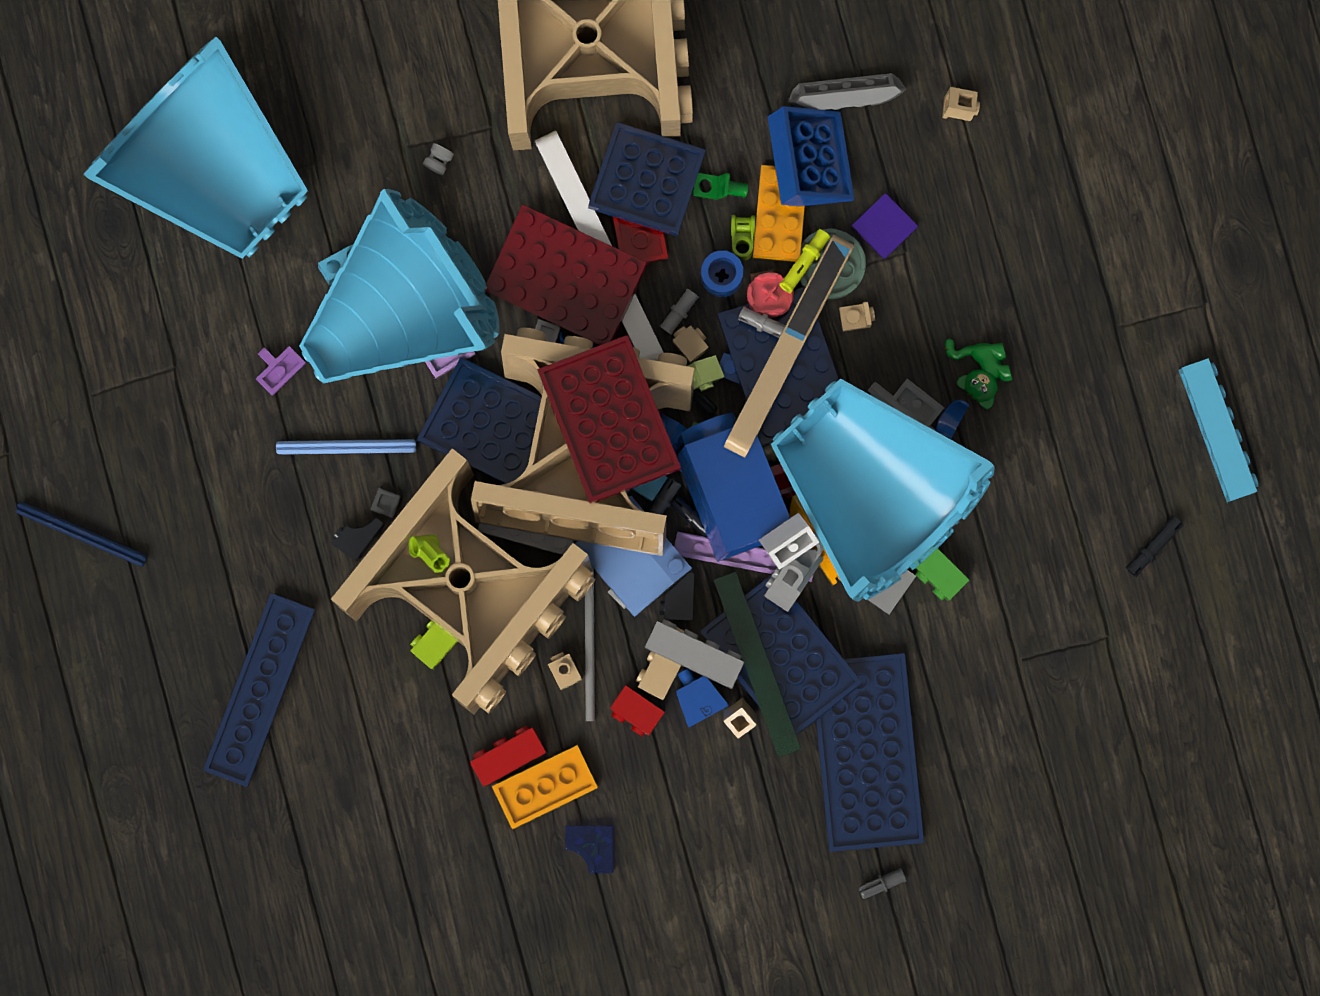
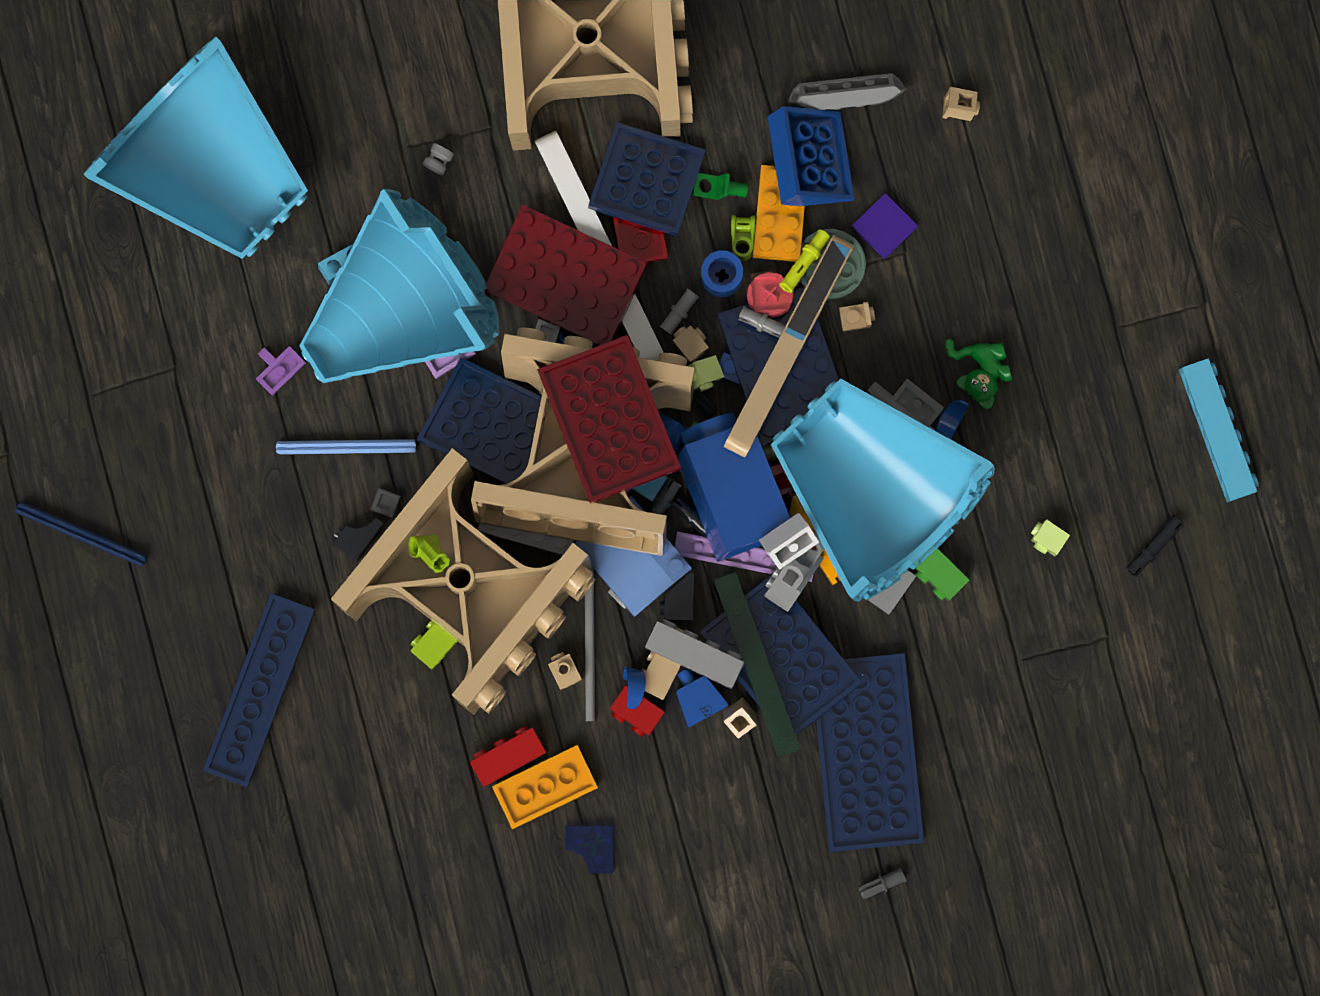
none -> blue helmet [623,666,646,709]
none -> yellowish green brick [1031,519,1070,556]

